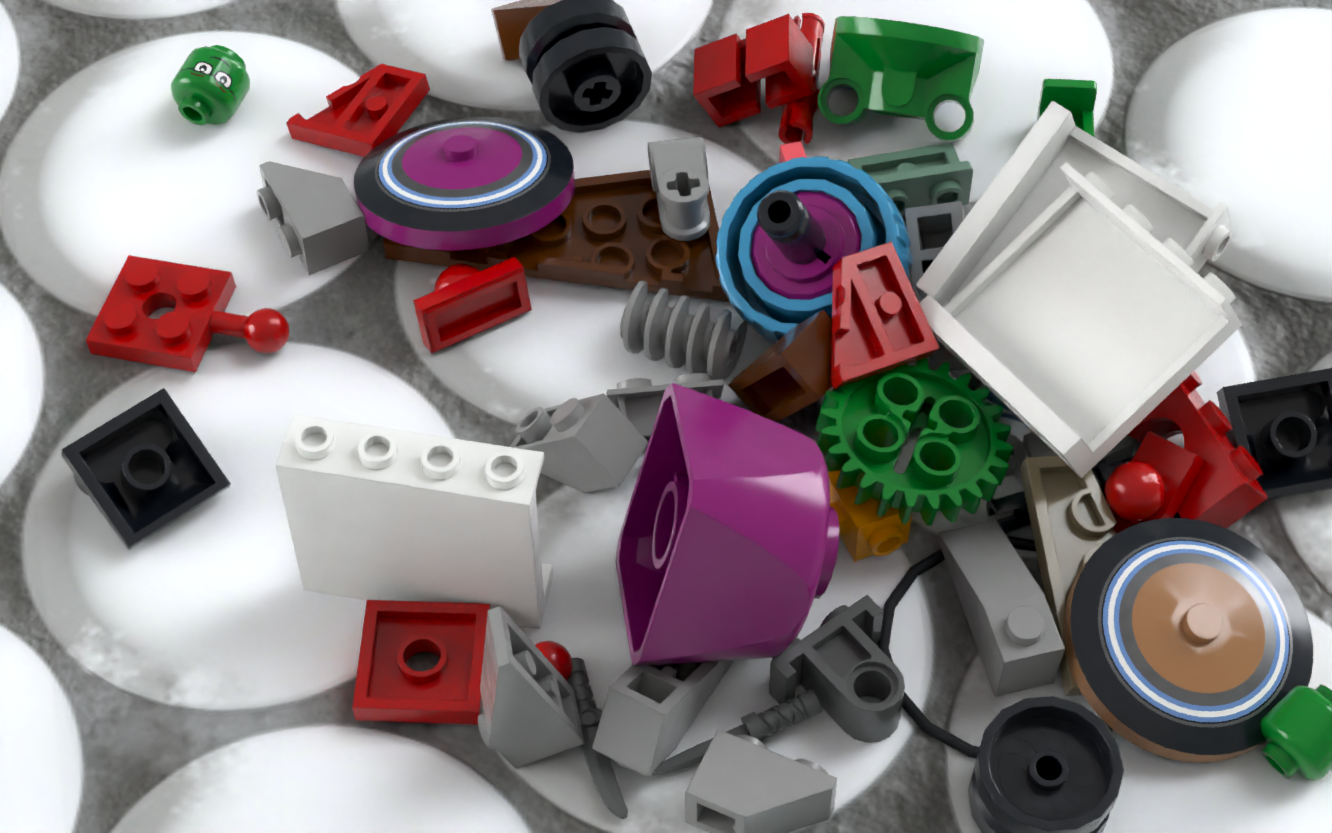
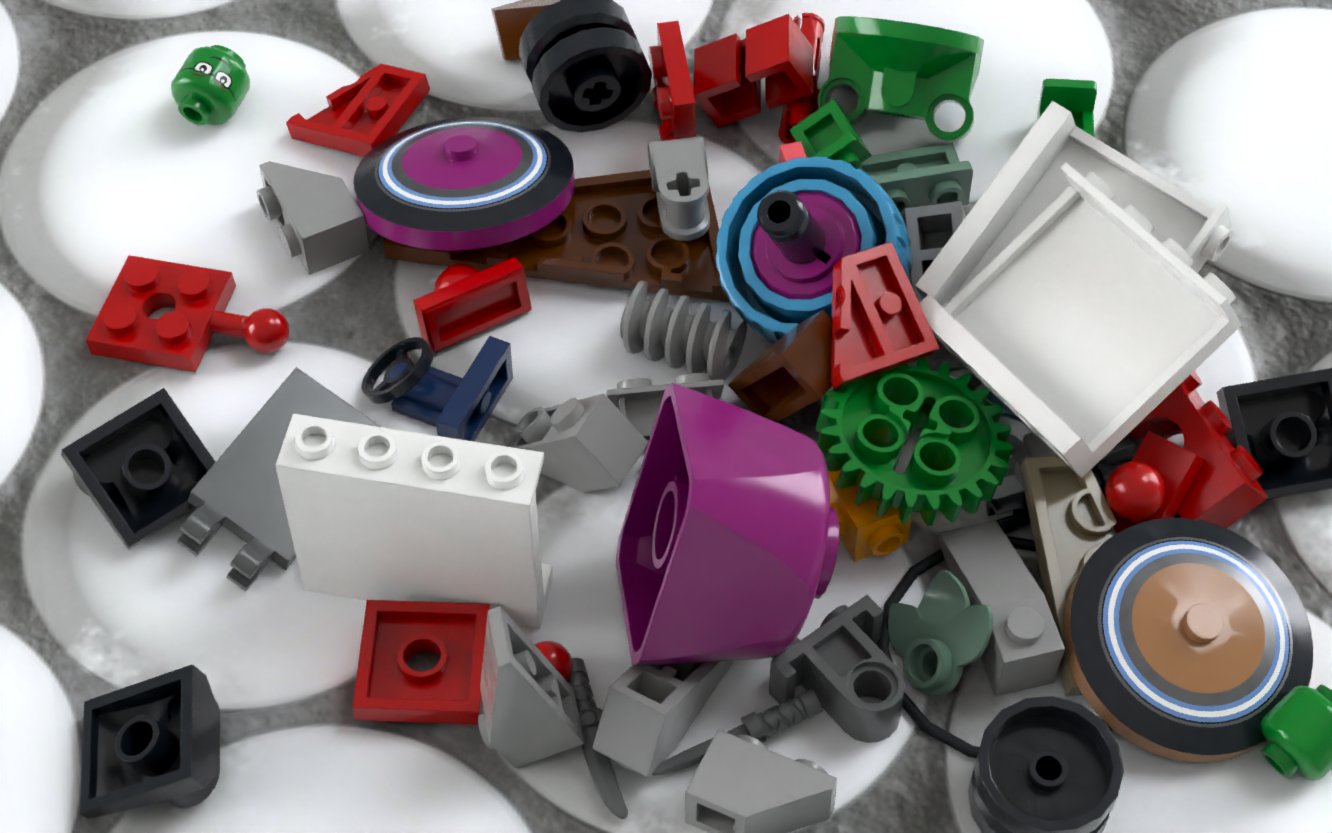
none -> black slope [80,664,220,819]
none -> tile [177,367,382,591]
none -> dark blue piece [361,336,513,441]
none -> red plate [649,21,696,141]
none -> green bracket [790,99,872,169]
none -> sand green plate [888,570,993,696]

